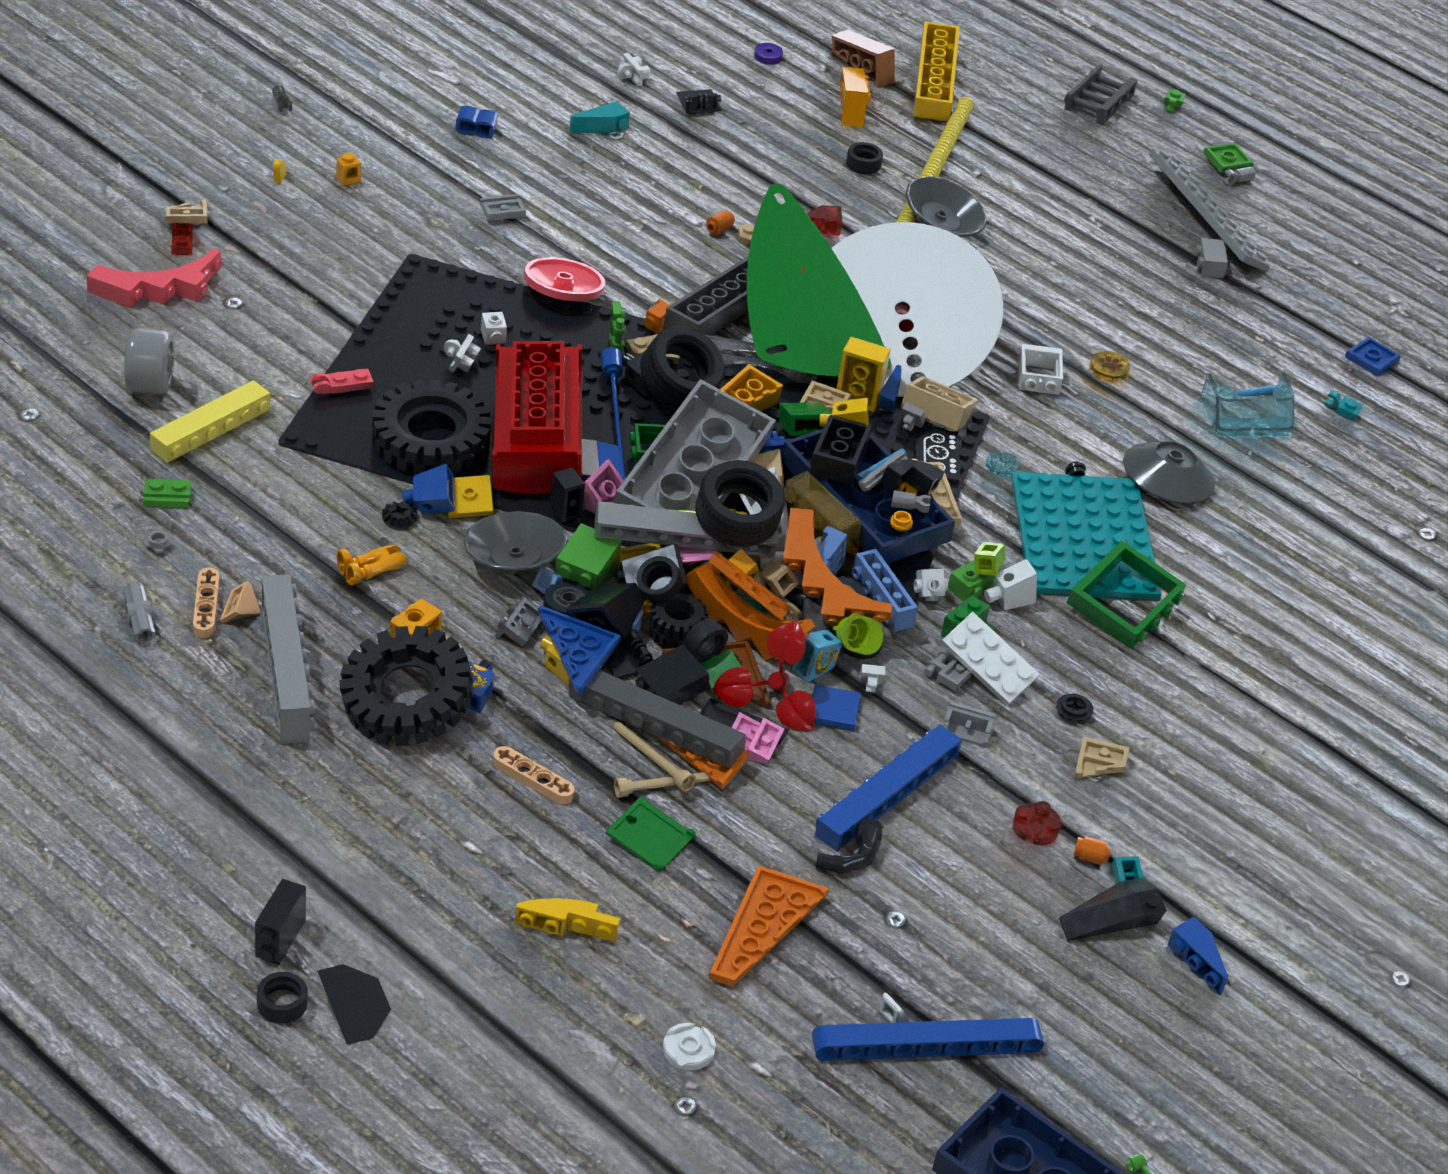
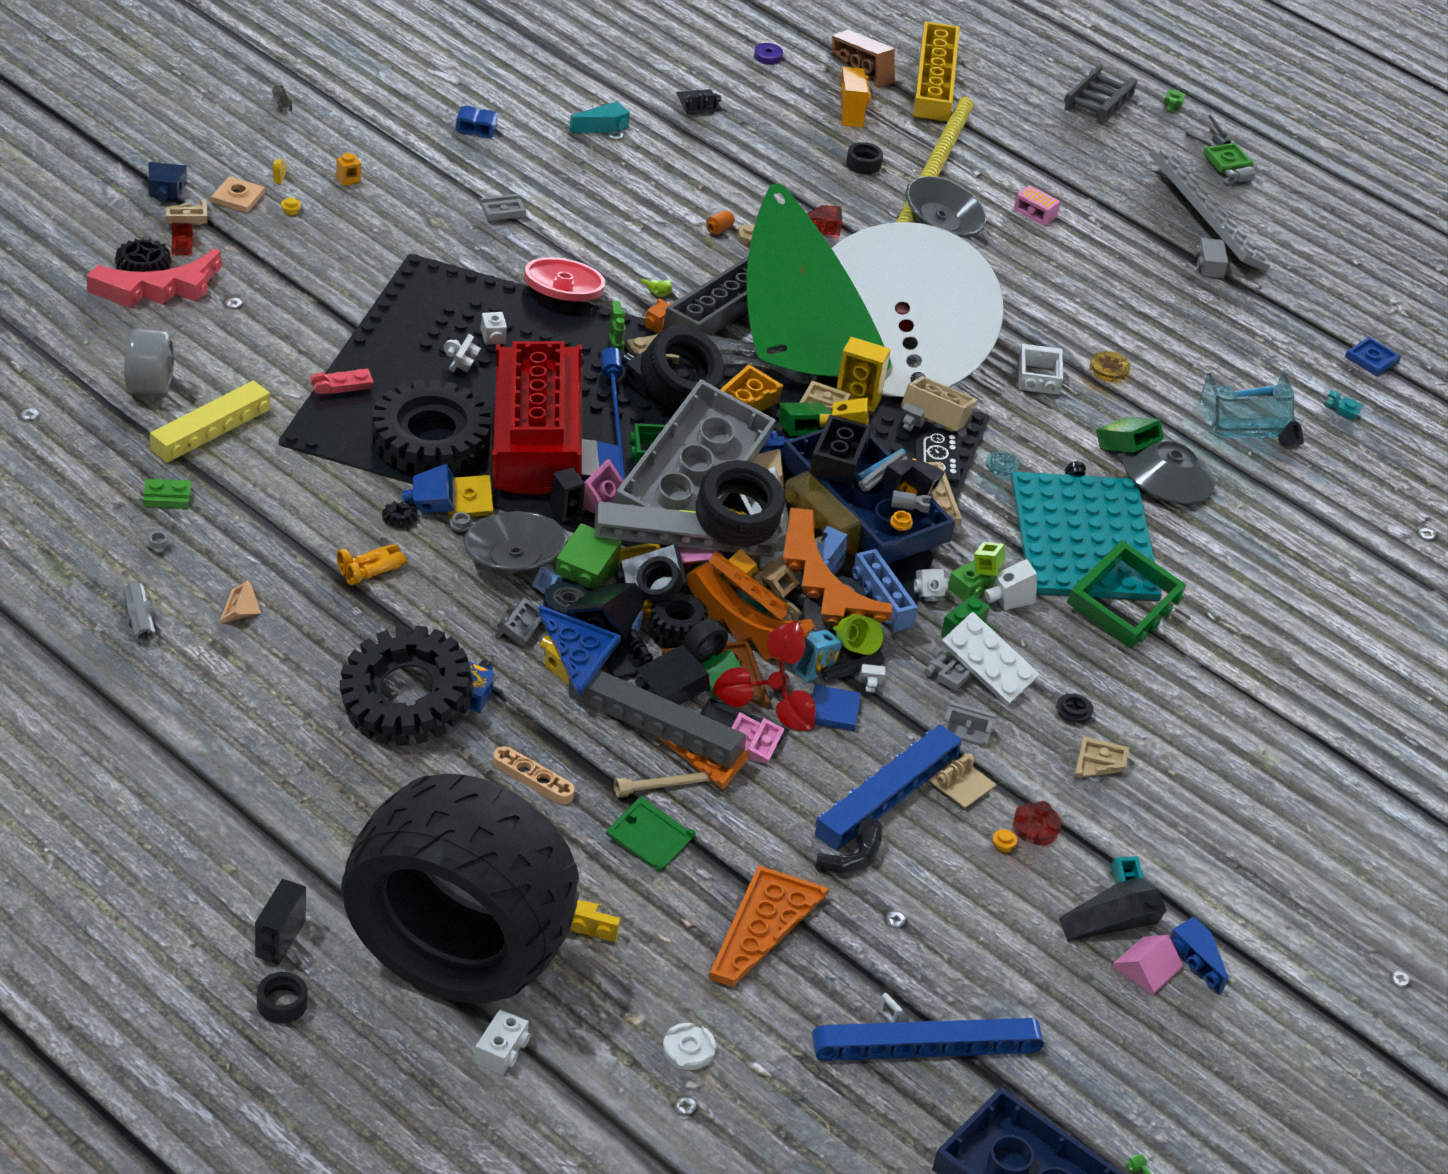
light nougat beam [193,567,220,638] -> none
light grey brick [262,574,315,744] -> none
black sticker [317,964,391,1044] -> none
light orange brick [389,598,442,638] -> none
tan piece [613,722,696,792] -> none
white hips [617,53,650,86] -> none
blue slope [878,365,902,412] -> none
orange brick [1073,836,1111,866] -> none
none -> black gear [115,238,172,272]
none -> dark blue torso [148,162,187,202]
none -> light nougat piece [211,176,265,213]
none -> yellow plate [281,197,301,215]
none -> black tyre [341,773,579,1004]
none -> light grey plate [450,512,472,532]
none -> white brick [474,1009,530,1075]
none -> lime piece [641,279,673,298]
none -> black axle [822,652,885,682]
none -> tan hinge [929,754,996,808]
none -> light orange plate [992,829,1017,852]
none -> bright pink brick [1014,185,1061,226]
none -> green brick [1096,416,1164,453]
none -> bright pink slope [1113,935,1183,995]
none -> dark grey plant [1186,115,1231,147]
none -> black tile [1278,421,1304,446]

